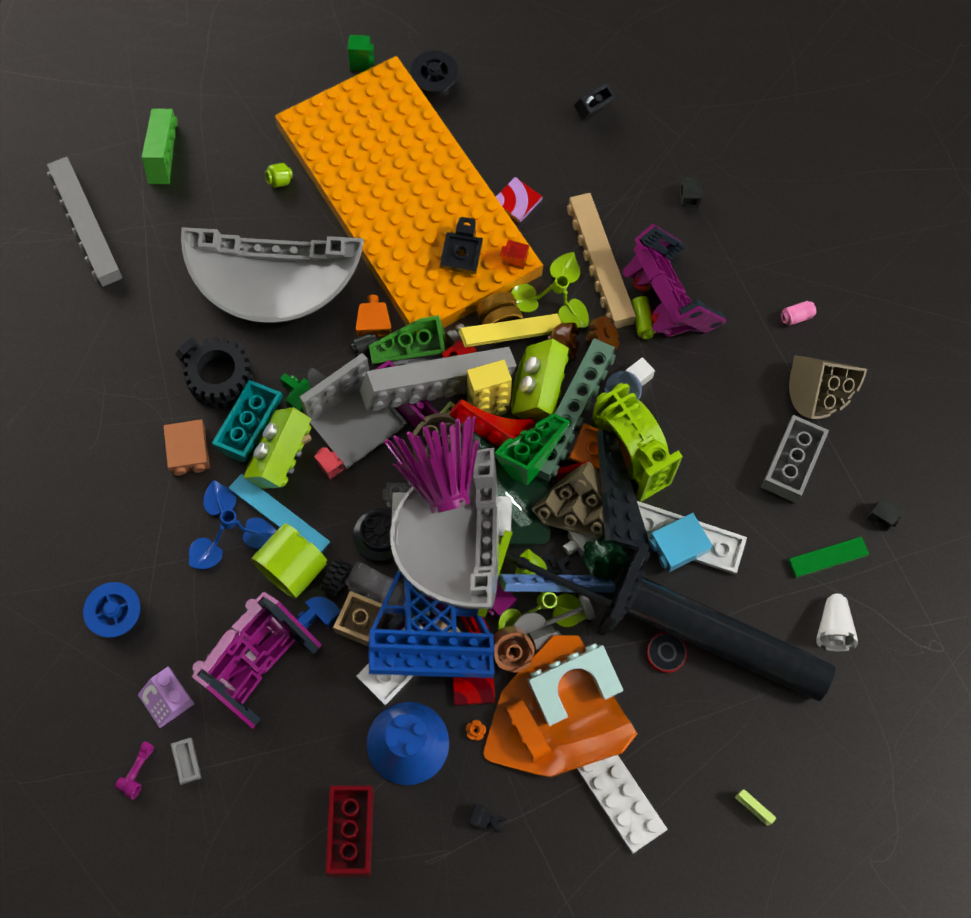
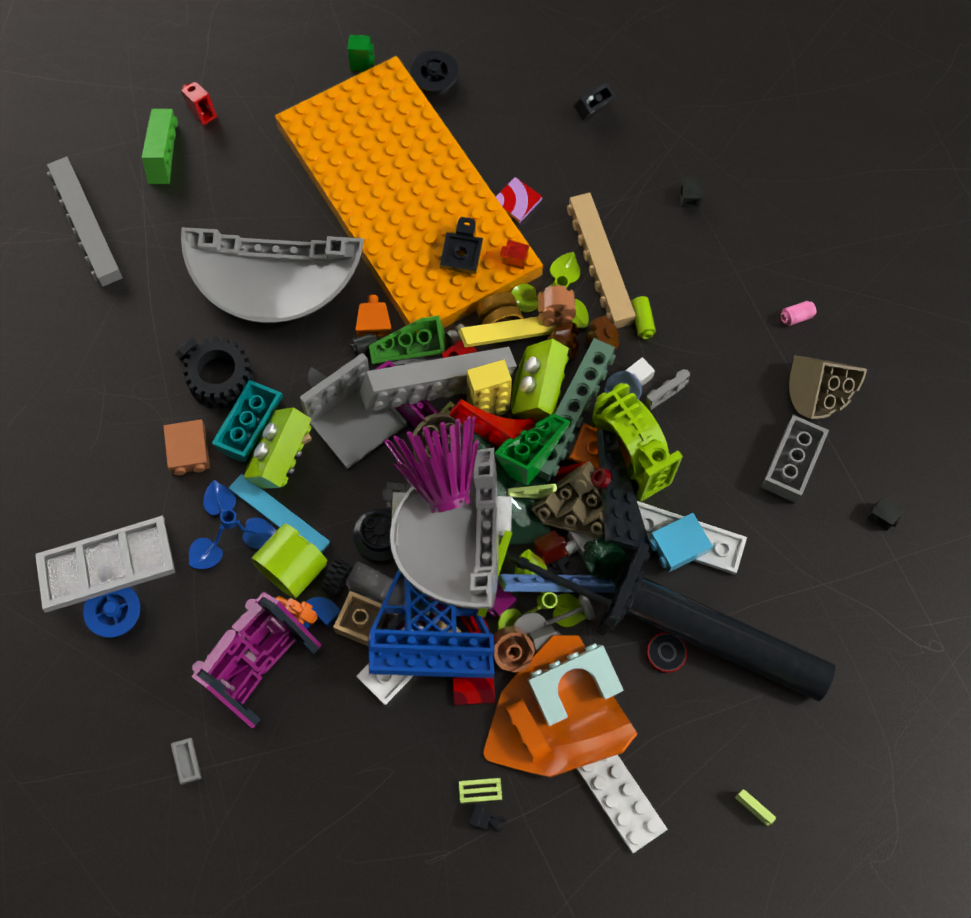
magenta brick [115,741,154,800] -> none
lavender slope [138,667,195,728] -> none
lime head [265,163,293,188] -> none
green brick [280,373,311,414] -> none
coral brick [314,447,345,480] -> none
dark red brick [326,786,374,877] -> none
blue cone [367,702,449,785] -> none
orange plate [466,720,486,741] -> none
magenta container [623,224,727,338] -> none
green tile [788,537,869,578] -> none
white cone [816,594,858,652] -> none
none -> door [35,515,175,613]
none -> red torso [181,82,217,125]
none -> orange piece [276,596,317,625]
none -> yellowish green tile [459,778,502,804]
none -> yellowish green tile [507,484,557,499]
none -> clear red brick [534,530,567,565]
none -> nougat brick [537,285,576,327]
none -> dark red tile [592,468,611,489]
none -> light grey hinge [645,369,690,410]

